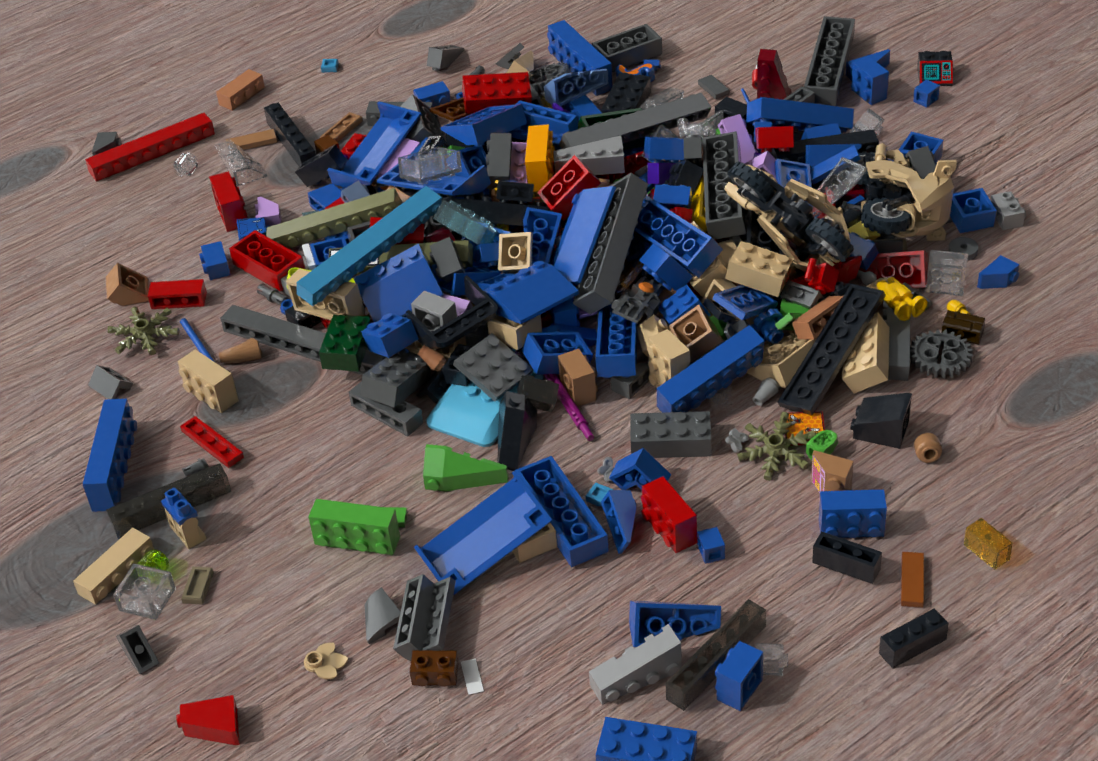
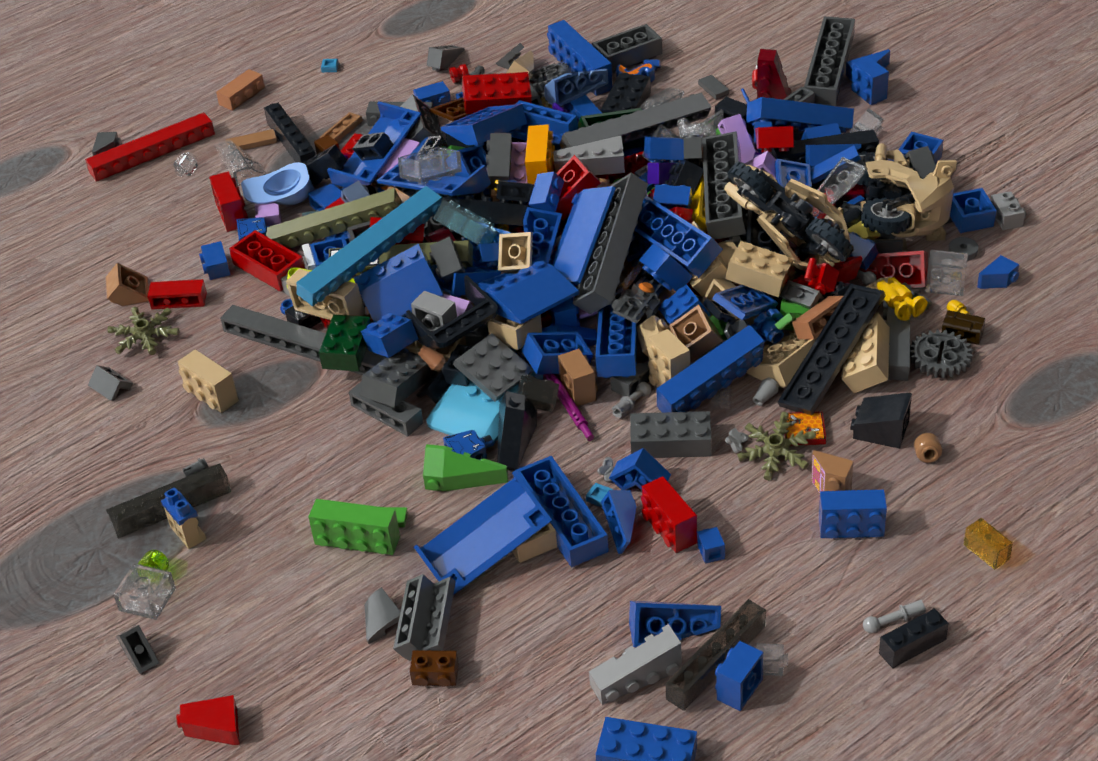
tan brick [73,528,154,605] -> none
blue brick [83,398,137,512] -> none
blue bar [180,318,216,363] -> none
red plate [180,416,244,468] -> none
dark tan tile [181,567,214,605] -> none
medium nougat piece [219,338,262,363] -> none
dark grey pin [257,283,289,306] -> none
tan plate [304,643,348,679] -> none
white sticker [461,658,484,695] -> none
bright green rock [806,430,838,460] -> none
black brick [812,531,882,584] -> none
dark orange tile [901,551,924,608] -> none
blue brick [913,79,940,108] -> none
slope [917,51,953,86] -> none
none -> light blue piece [241,163,315,205]
none -> black brick [352,132,394,161]
none -> blue torso [443,430,494,460]
none -> red wheel [449,64,469,83]
none -> blue brick [529,172,564,212]
none -> light grey pin [612,382,651,418]
none -> light grey pin [863,599,926,633]

